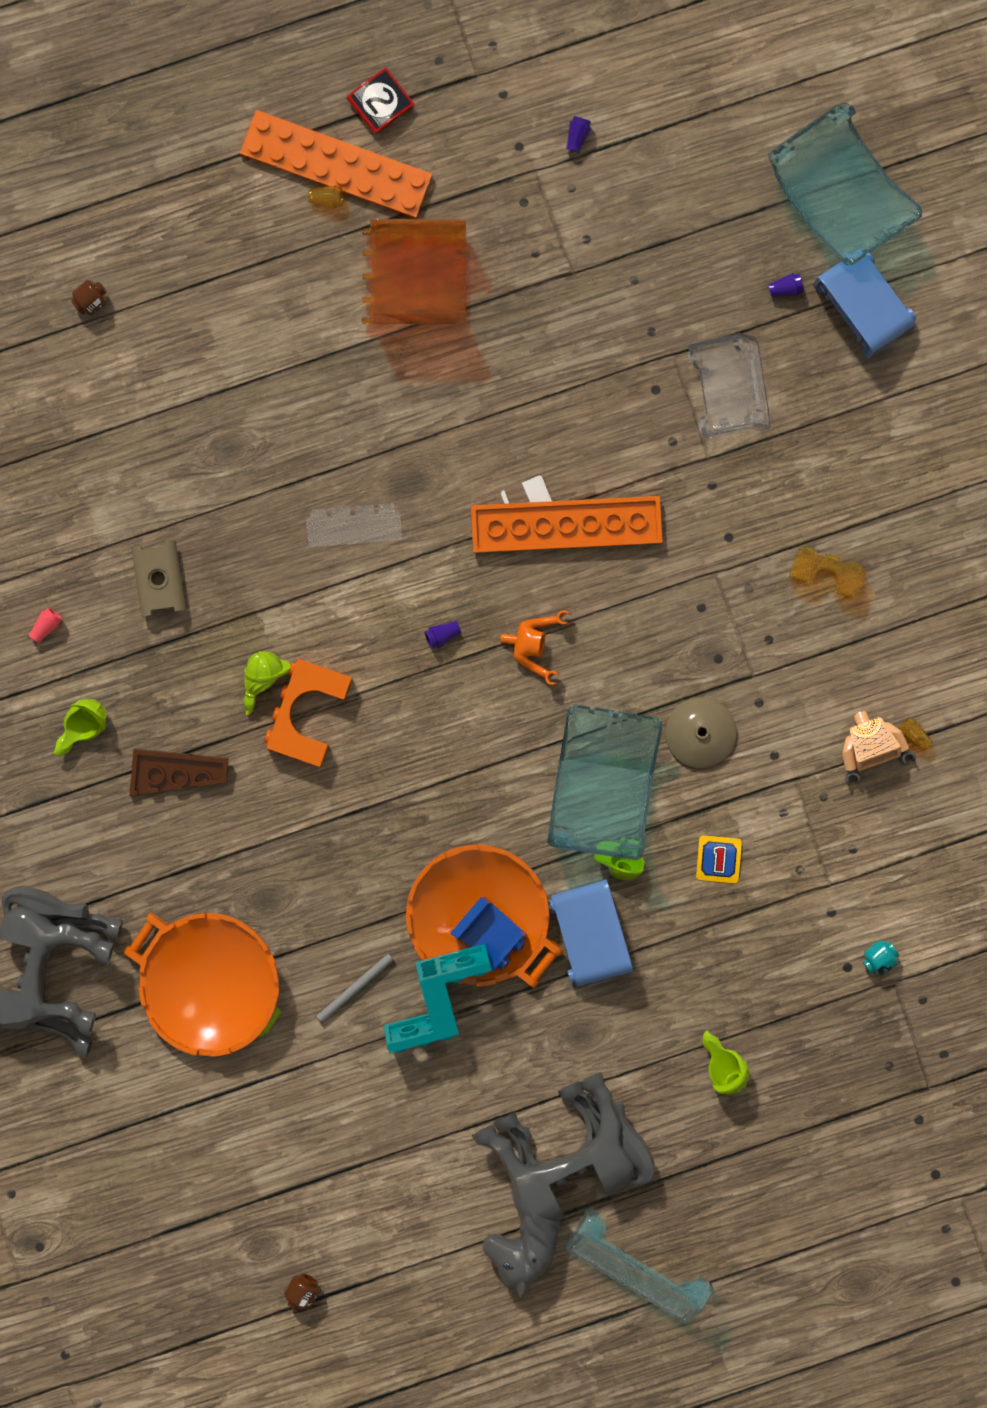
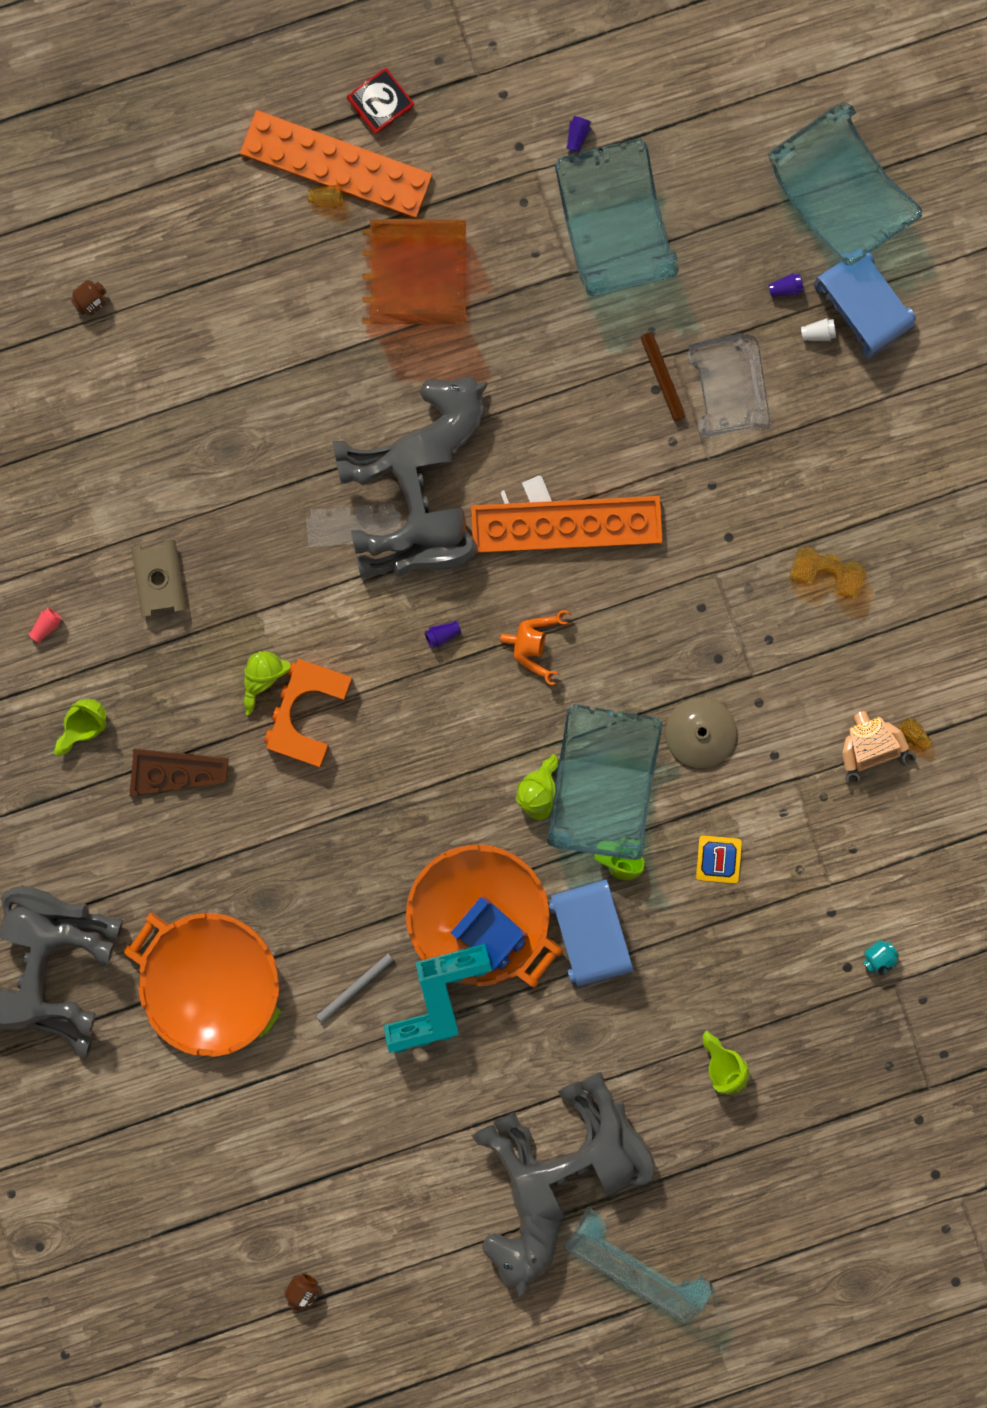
none -> dark grey animal [332,376,488,579]
none -> lime piece [515,754,559,820]
none -> clear light blue windscreen [555,138,679,297]
none -> reddish brown axle [641,332,686,421]
none -> white cone [801,318,836,341]

